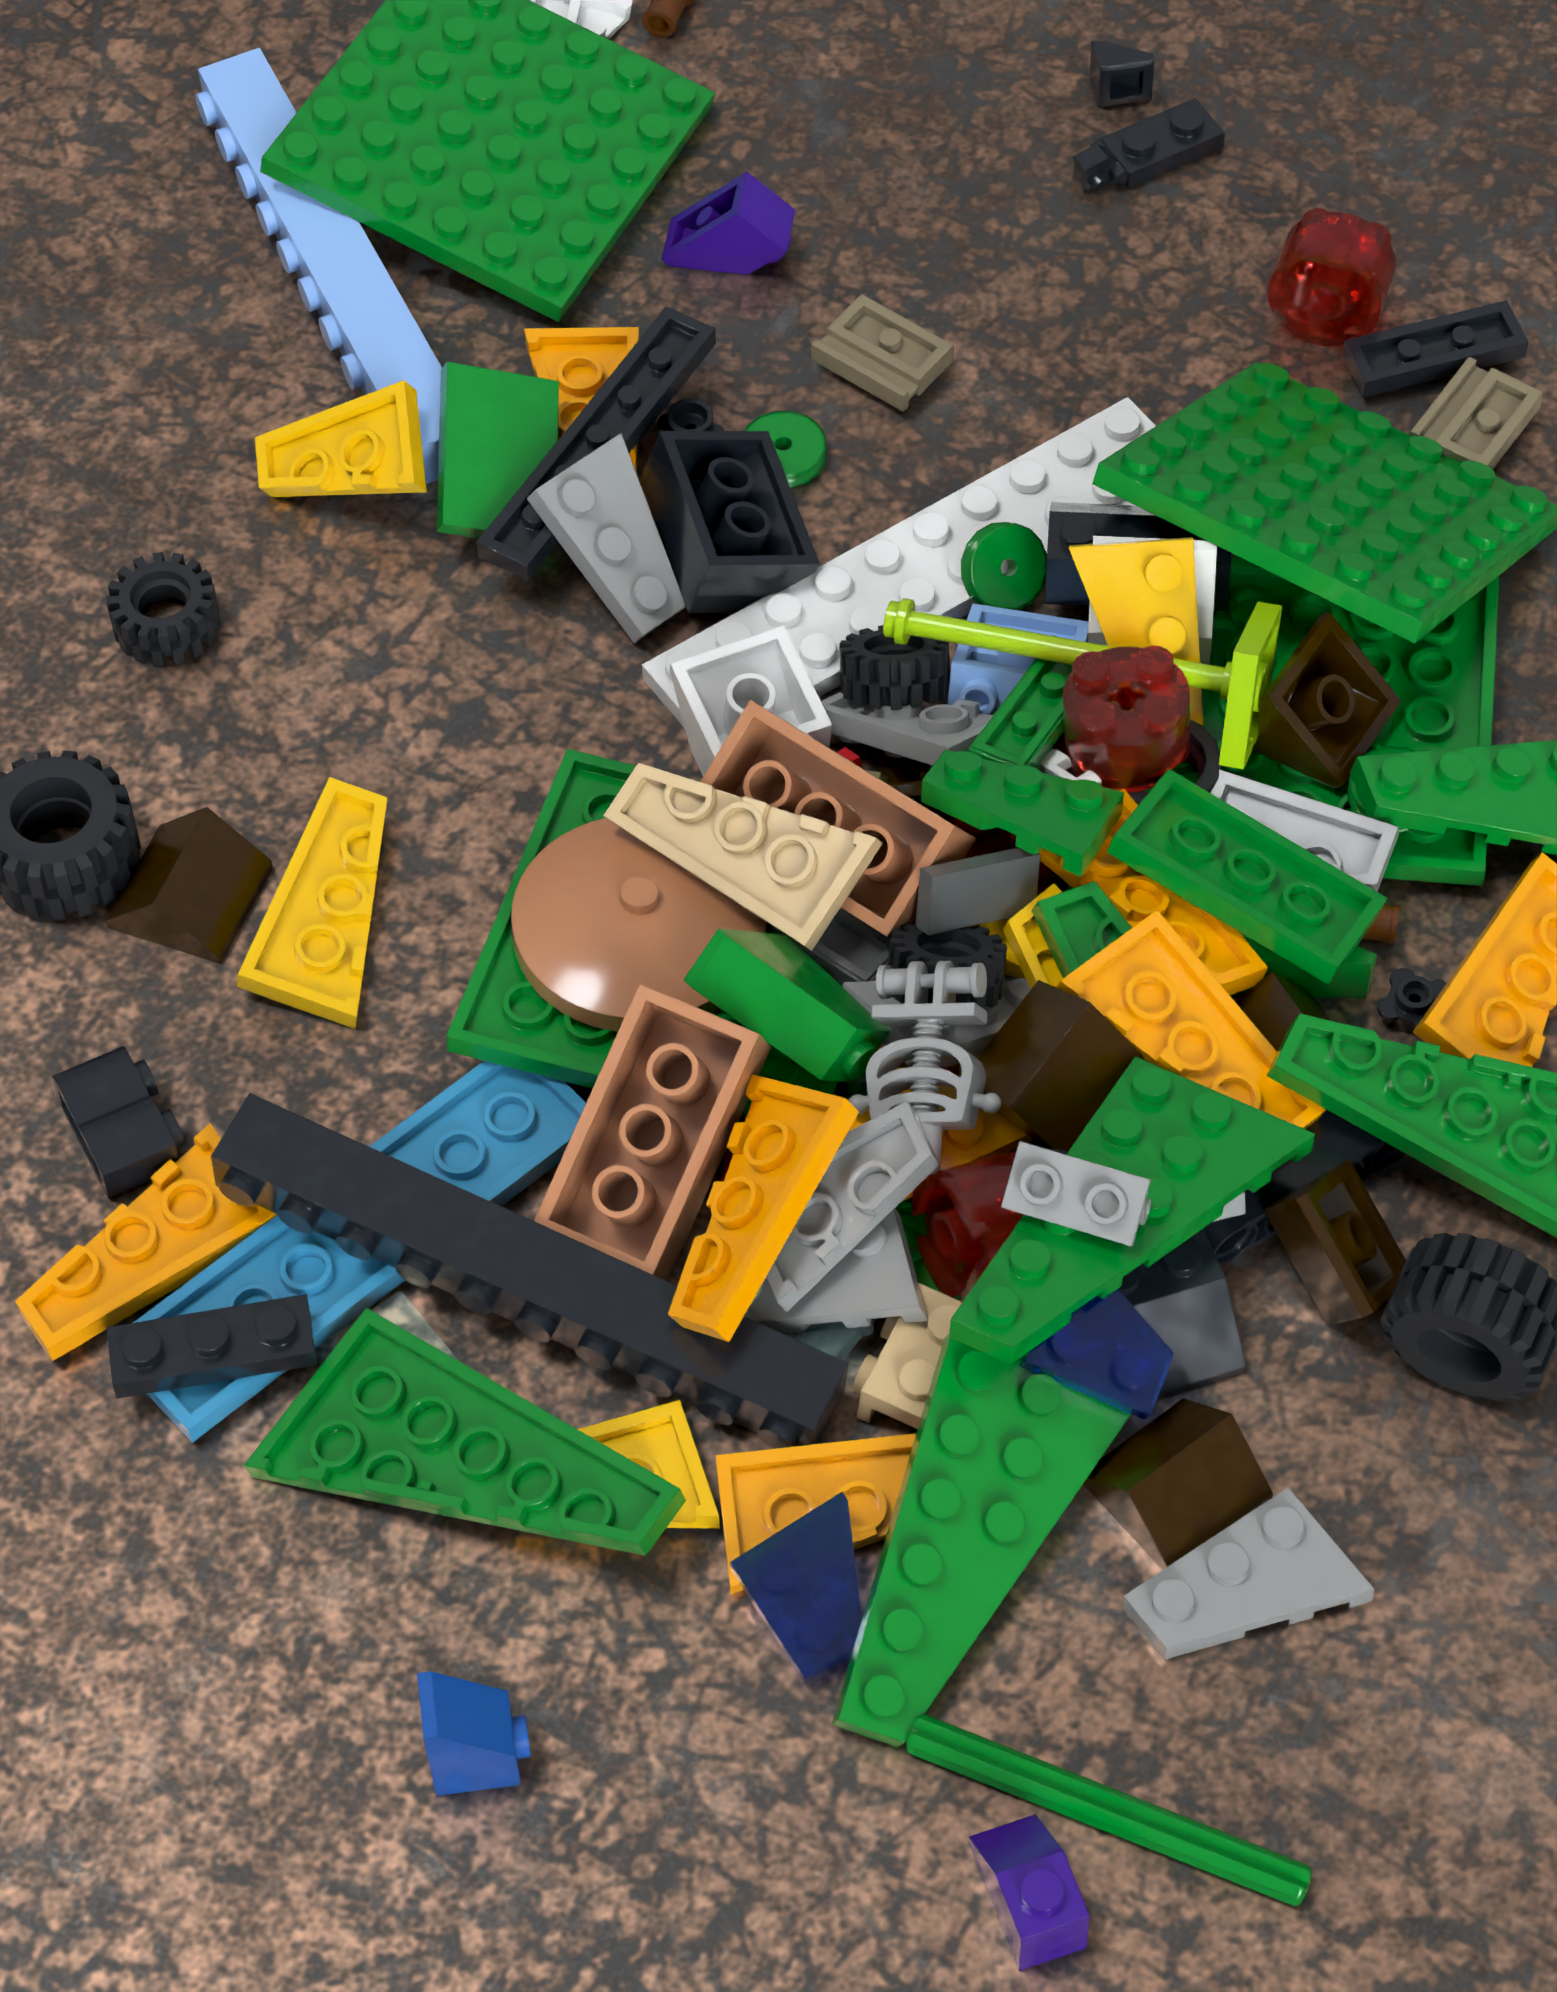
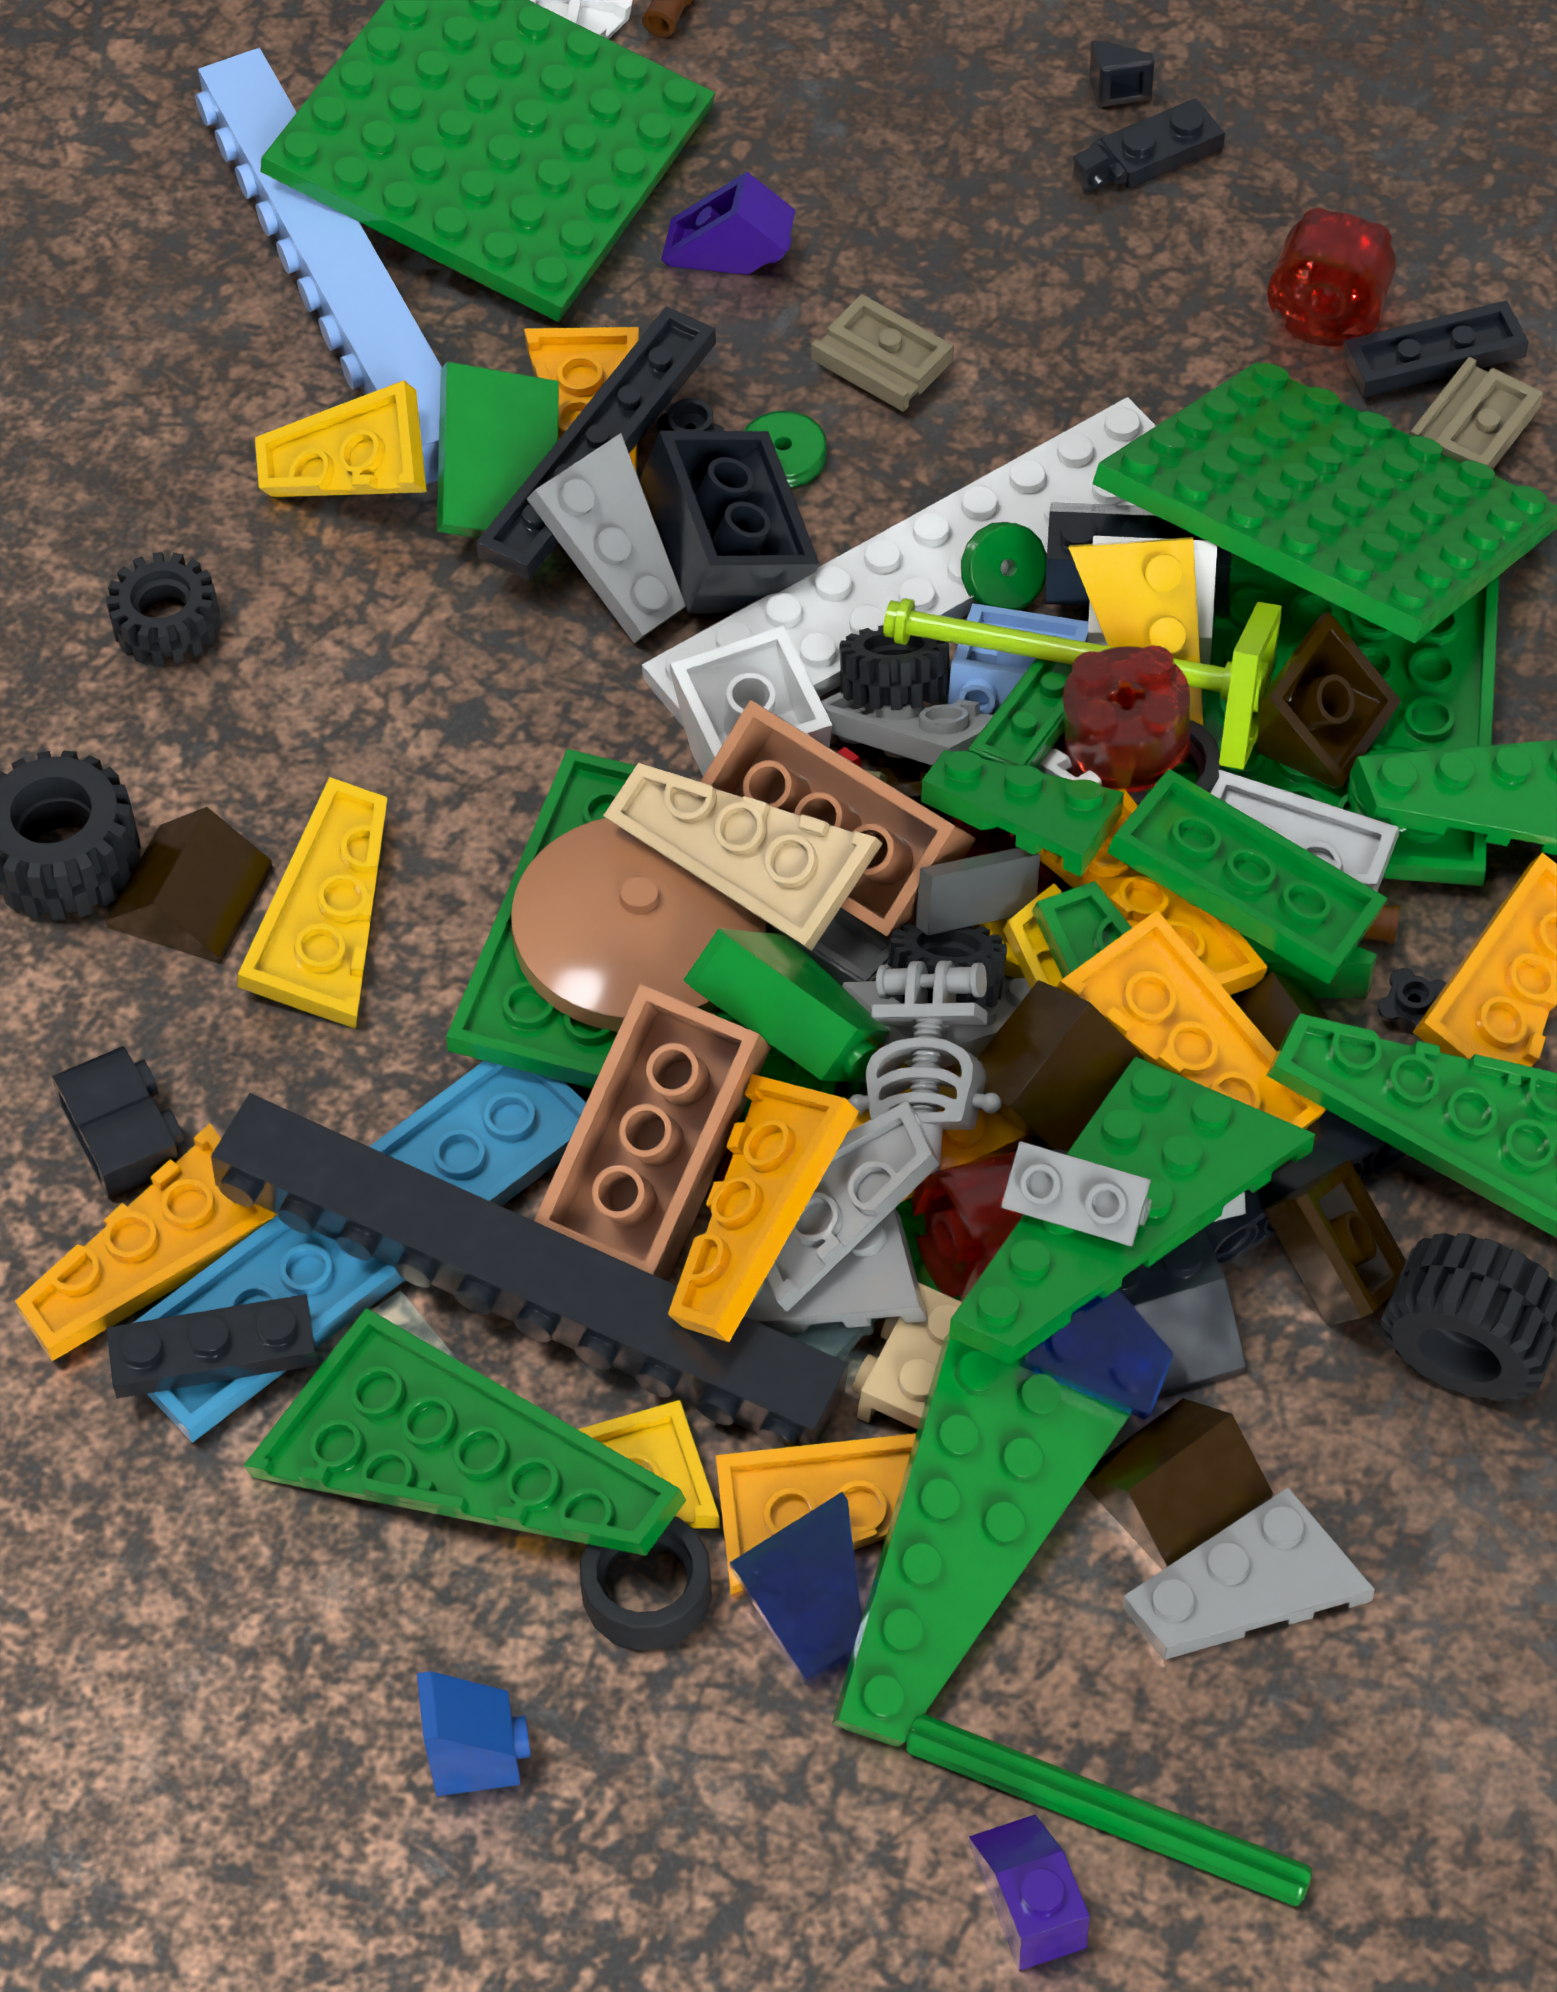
none -> black tyre [580,1516,712,1650]

